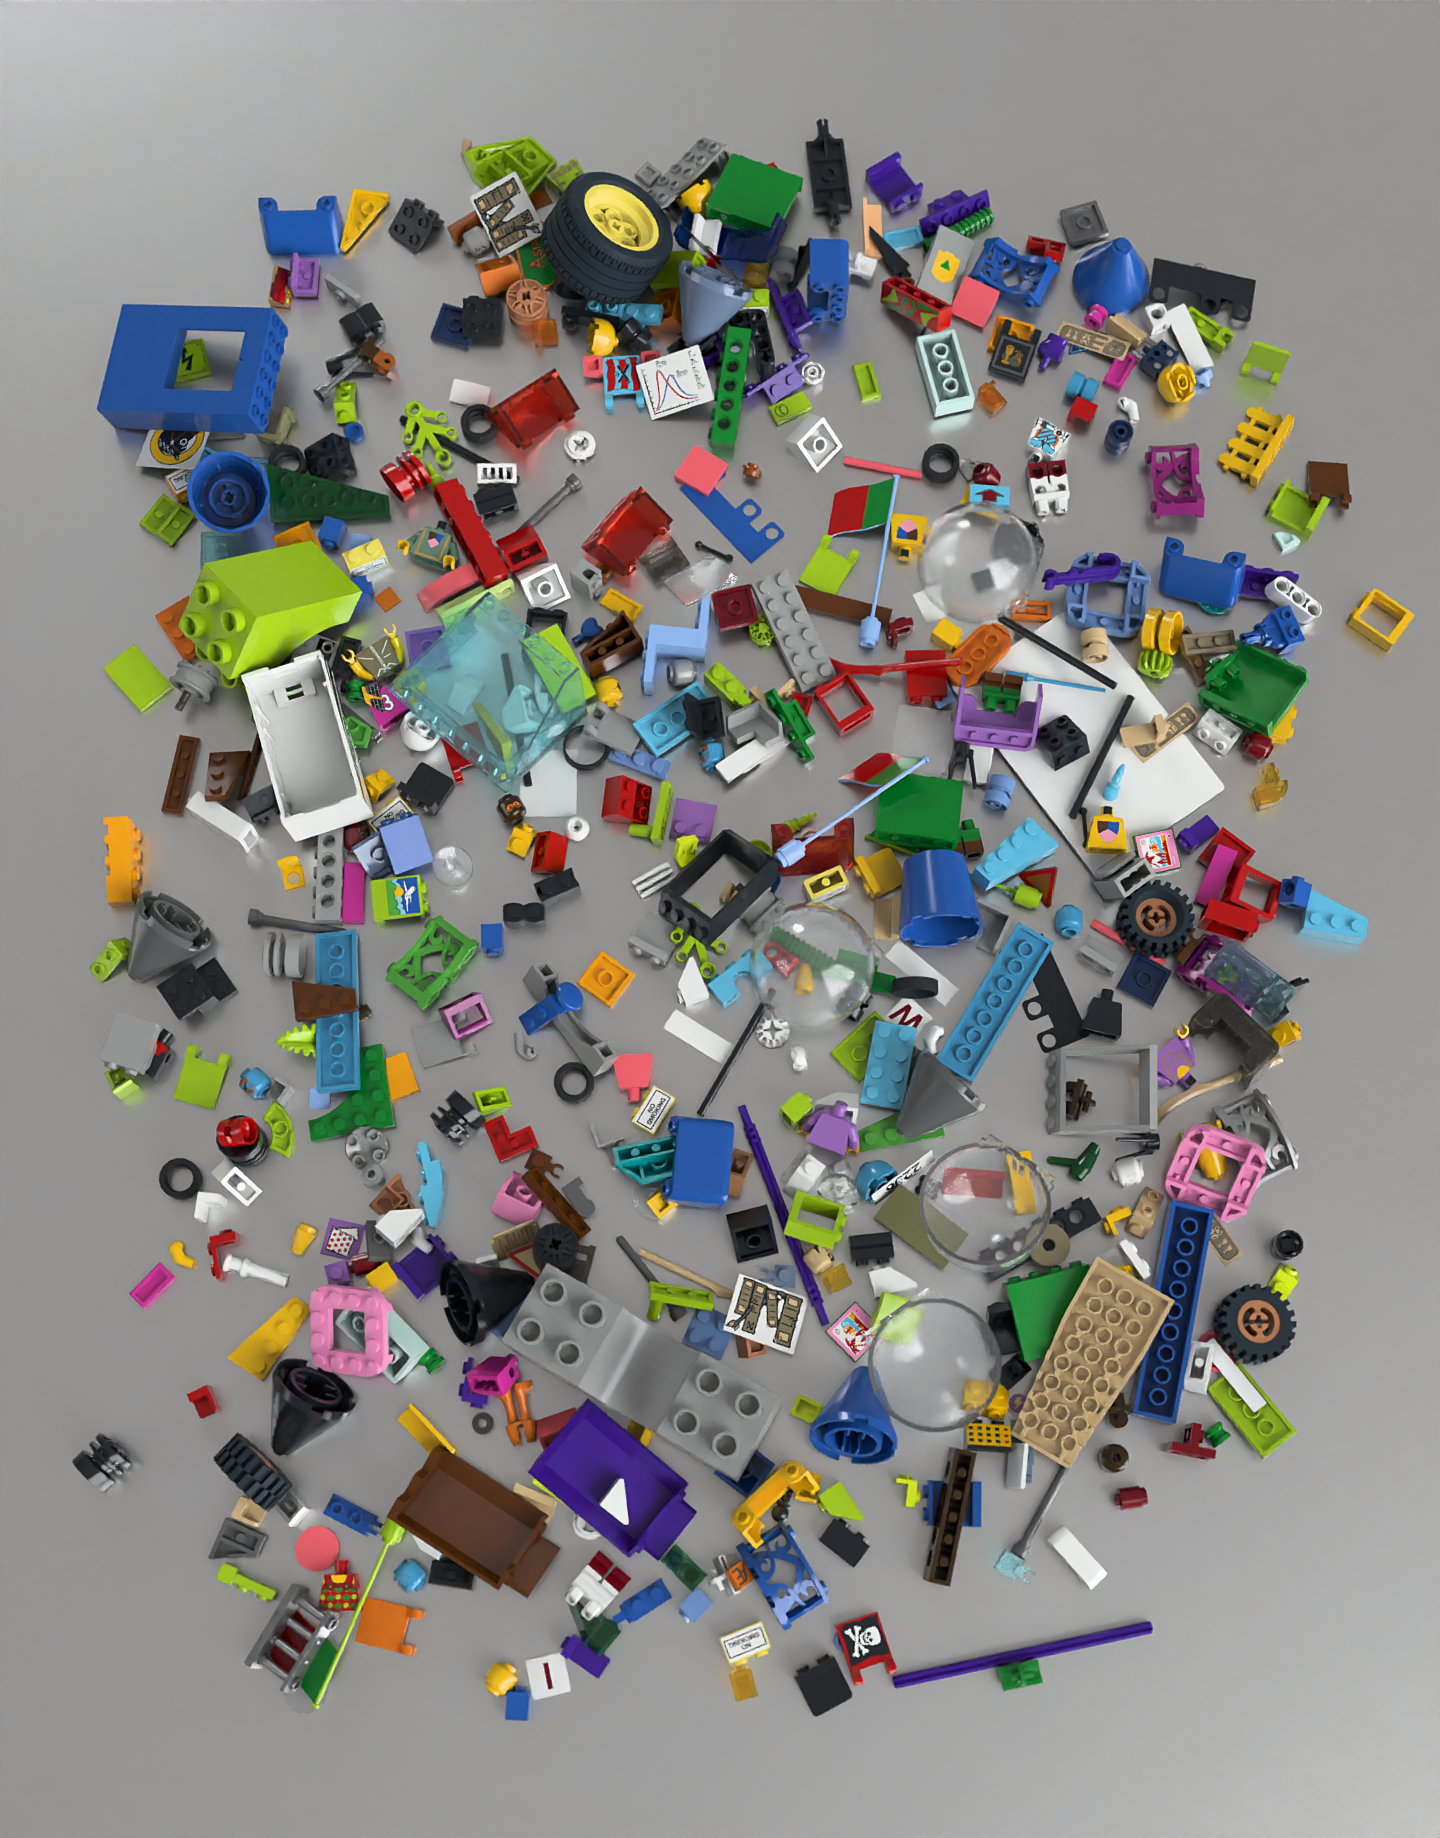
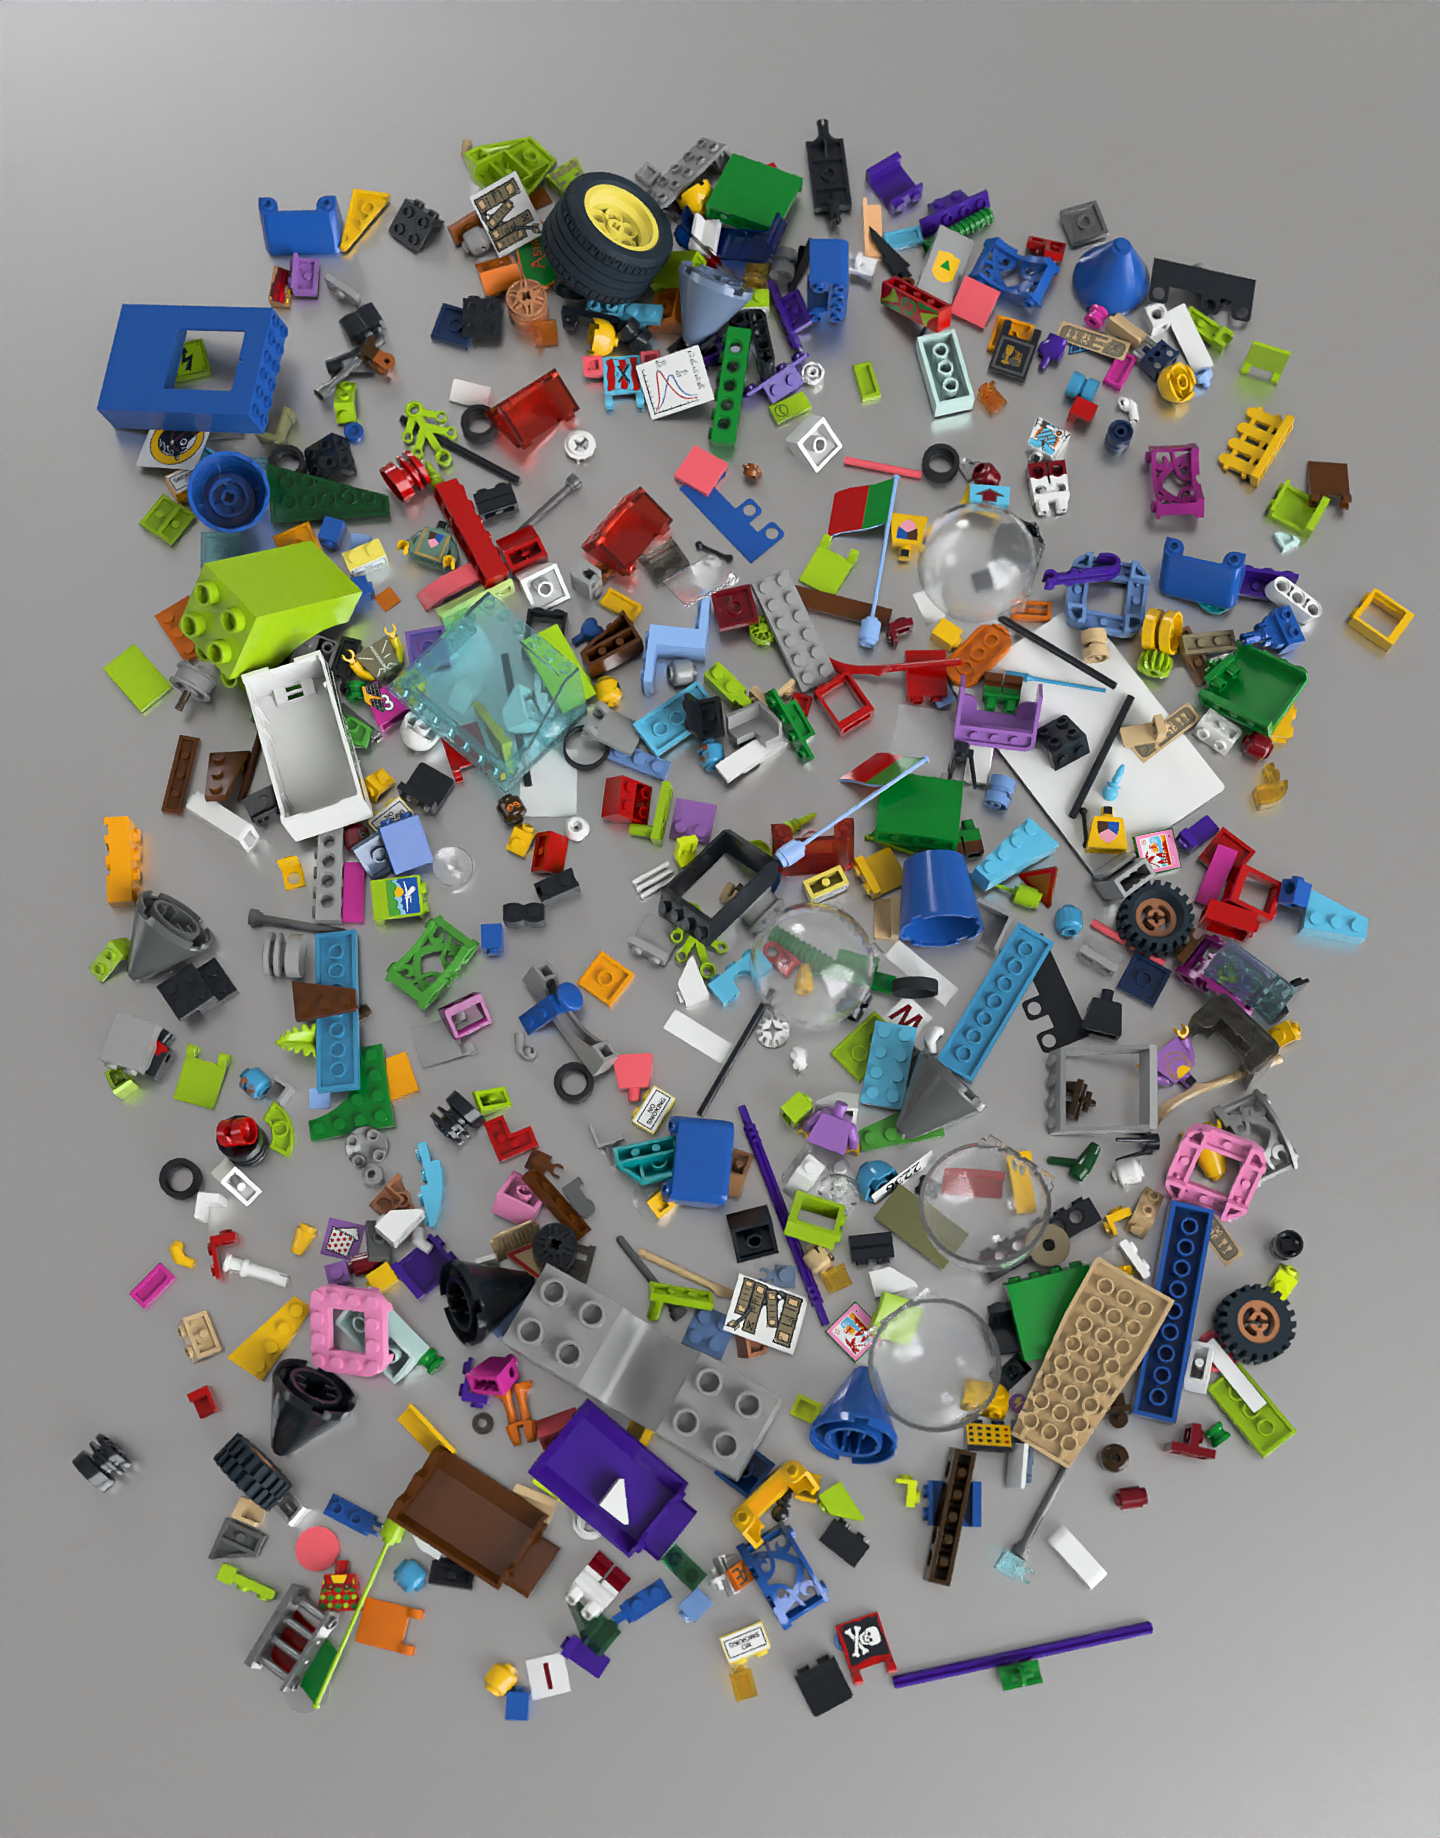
white slope [477,463,517,484] -> none
none -> tan bracket [177,1310,222,1363]

